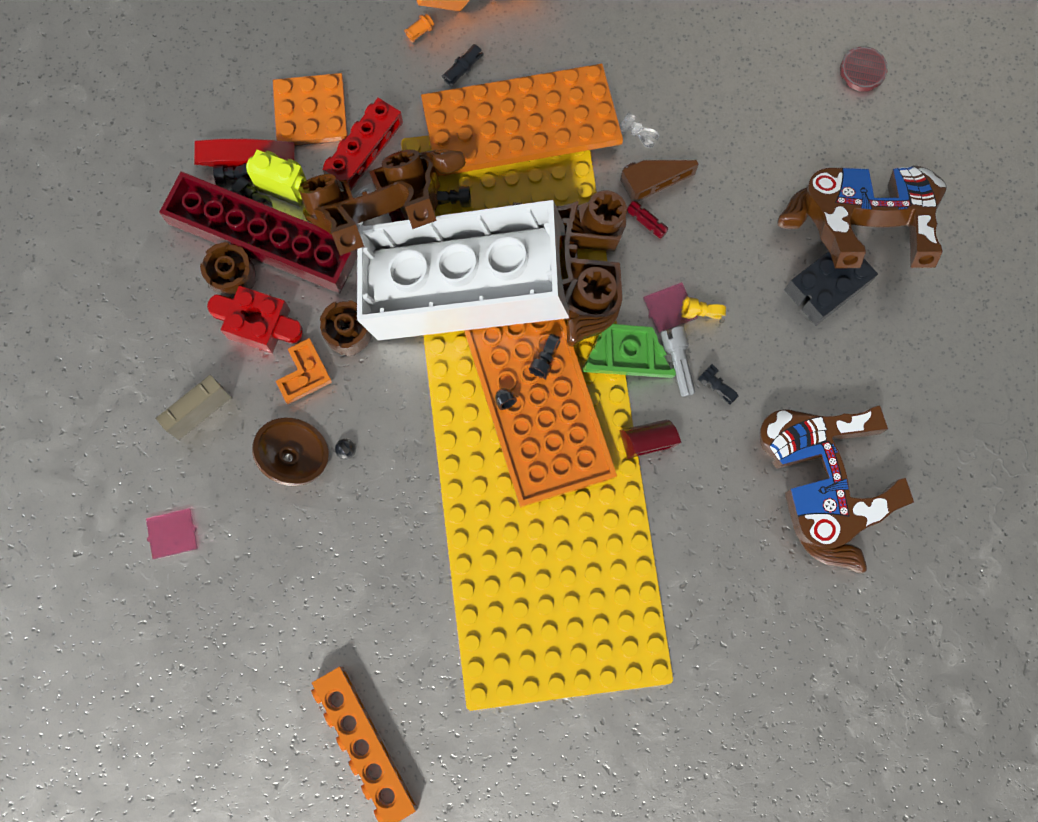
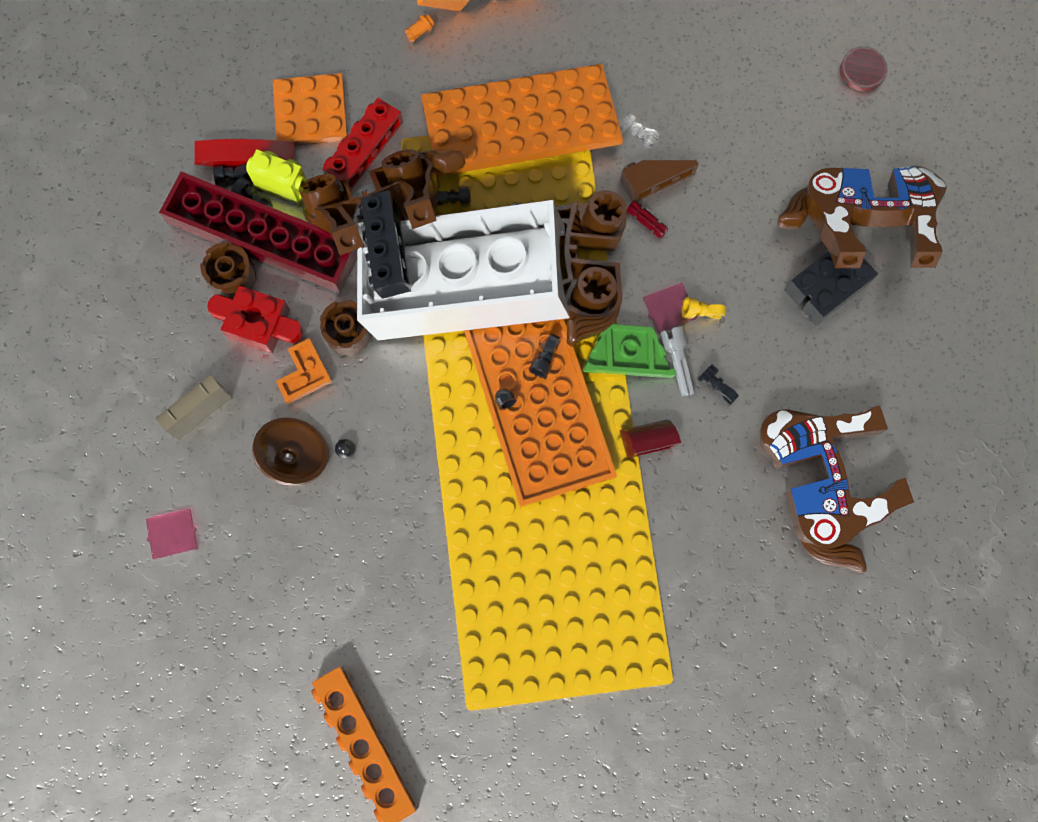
black pin [442,44,484,87] -> none
none -> black brick [359,190,411,299]

